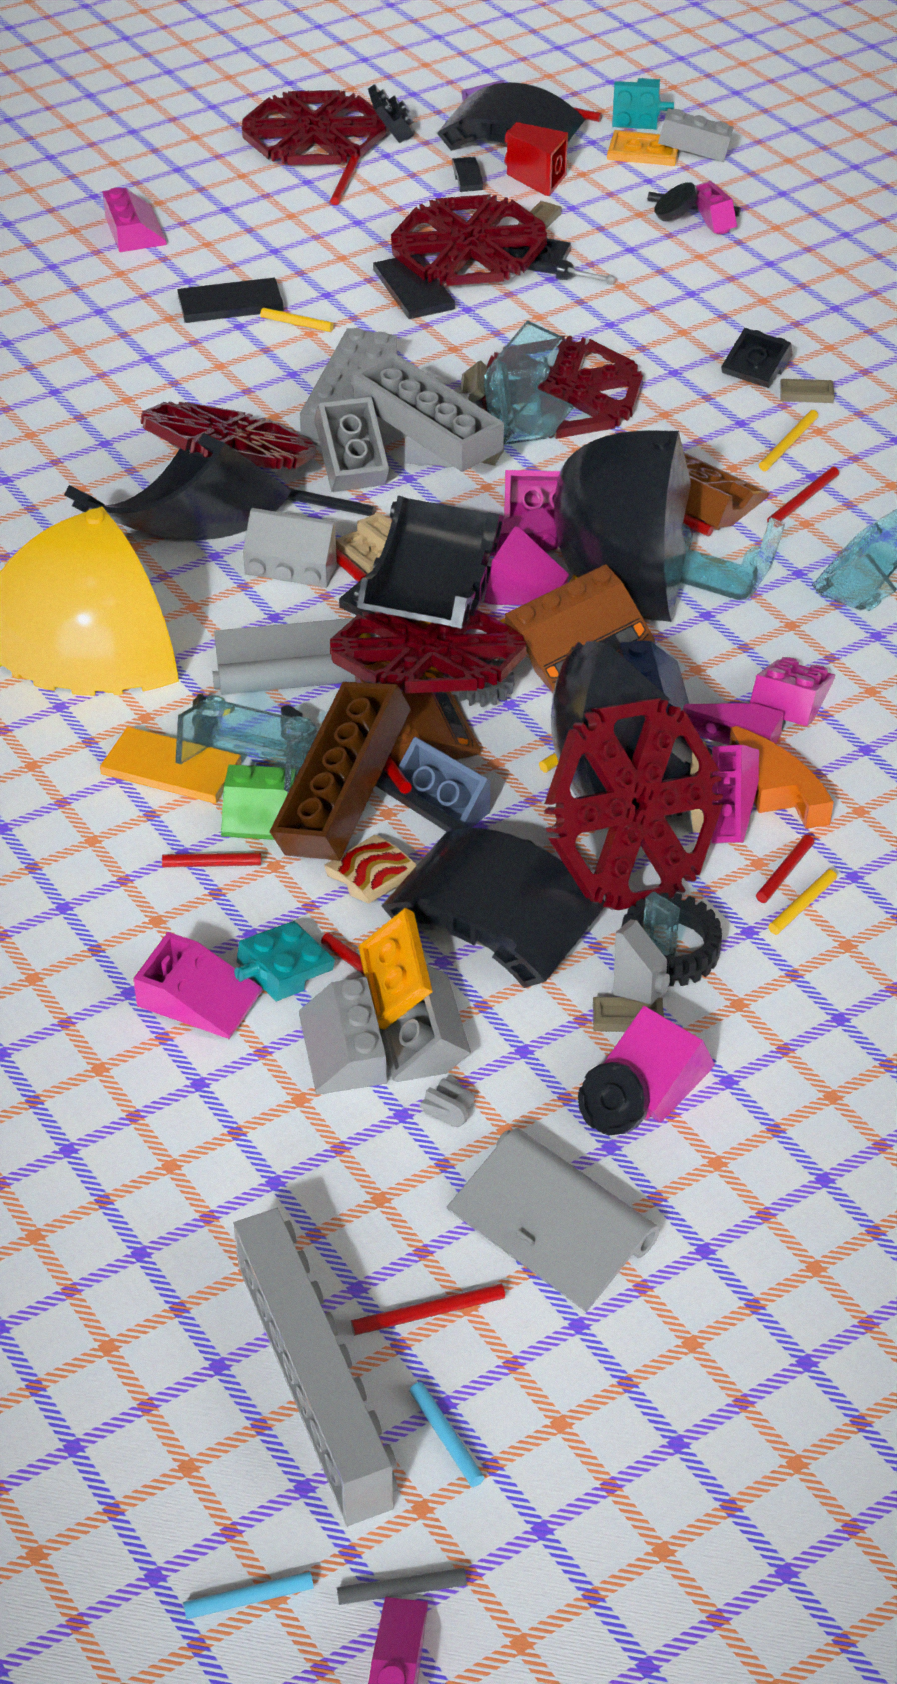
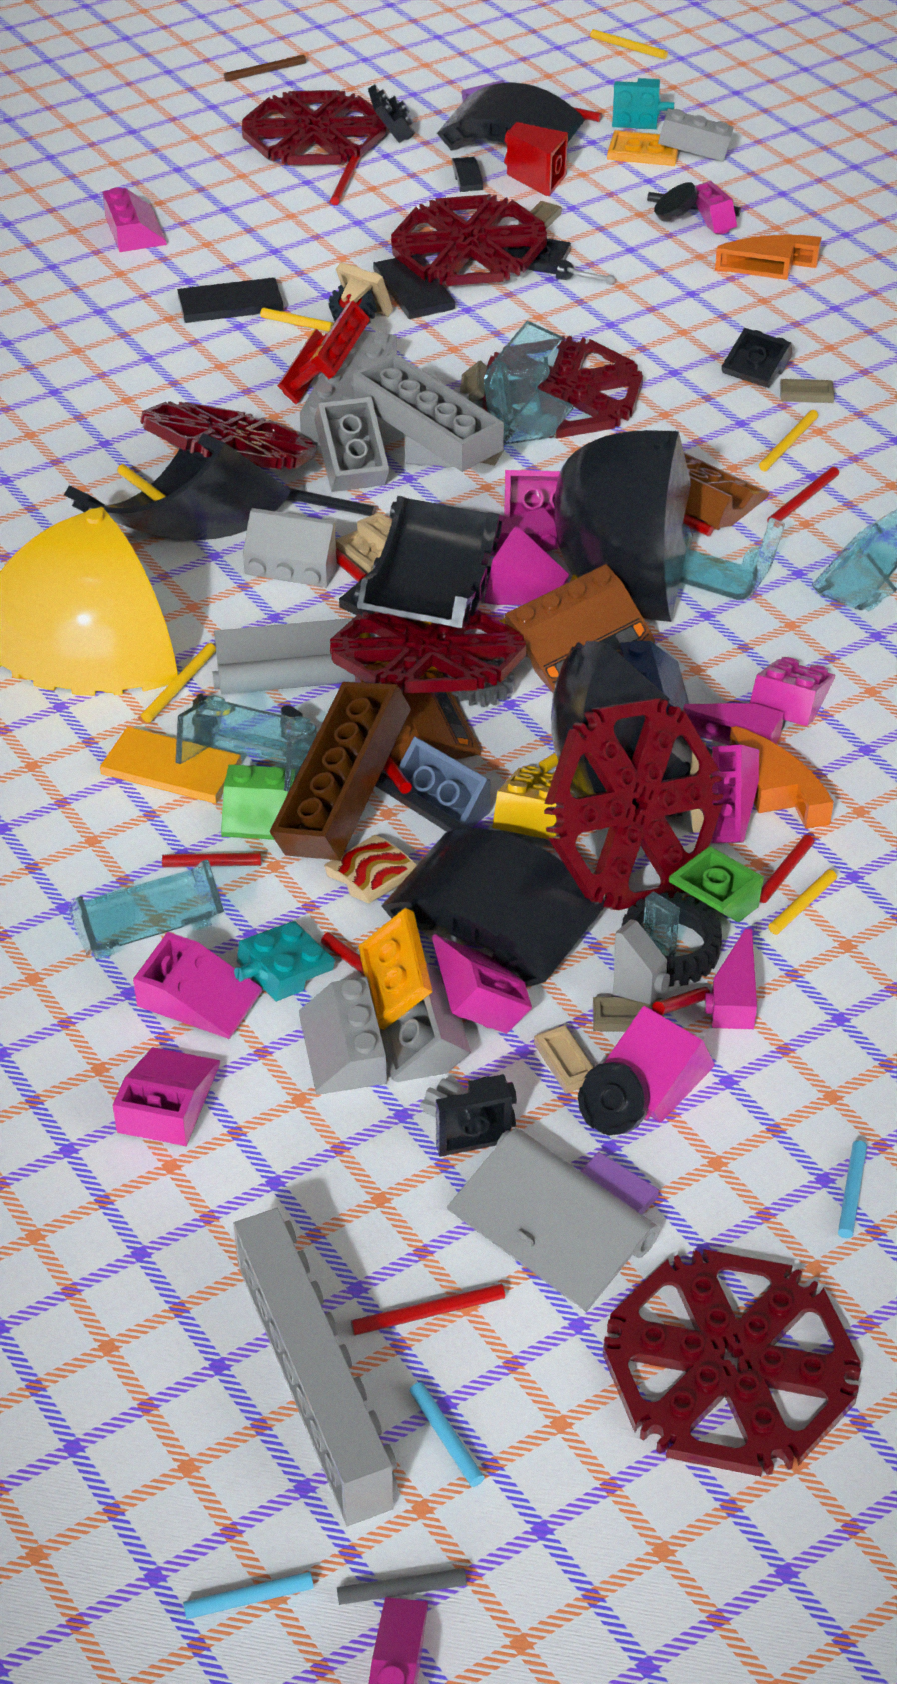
none -> clear light blue windscreen [68,860,224,960]
none -> dark pink slope [112,1047,220,1146]
none -> yellow bar [117,464,166,501]
none -> yellow bar [141,643,216,723]
none -> reddish brown bar [224,55,306,82]
none -> red fence [277,300,370,404]
none -> tan plate [328,262,393,325]
none -> dark pink slope [432,934,532,1034]
none -> black plate [436,1074,517,1157]
none -> yellow slope [492,765,575,839]
none -> tan tile [534,1025,594,1094]
none -> medium lavender tile [581,1152,659,1214]
none -> yellow bar [590,29,668,60]
none -> dark red plate [603,1249,861,1477]
none -> red bar [652,986,711,1015]
none -> bright green slope [668,846,764,923]
none -> dark pink slope [705,929,757,1029]
none -> orange slope [715,235,822,280]
none -> medium azure bar [838,1141,867,1238]

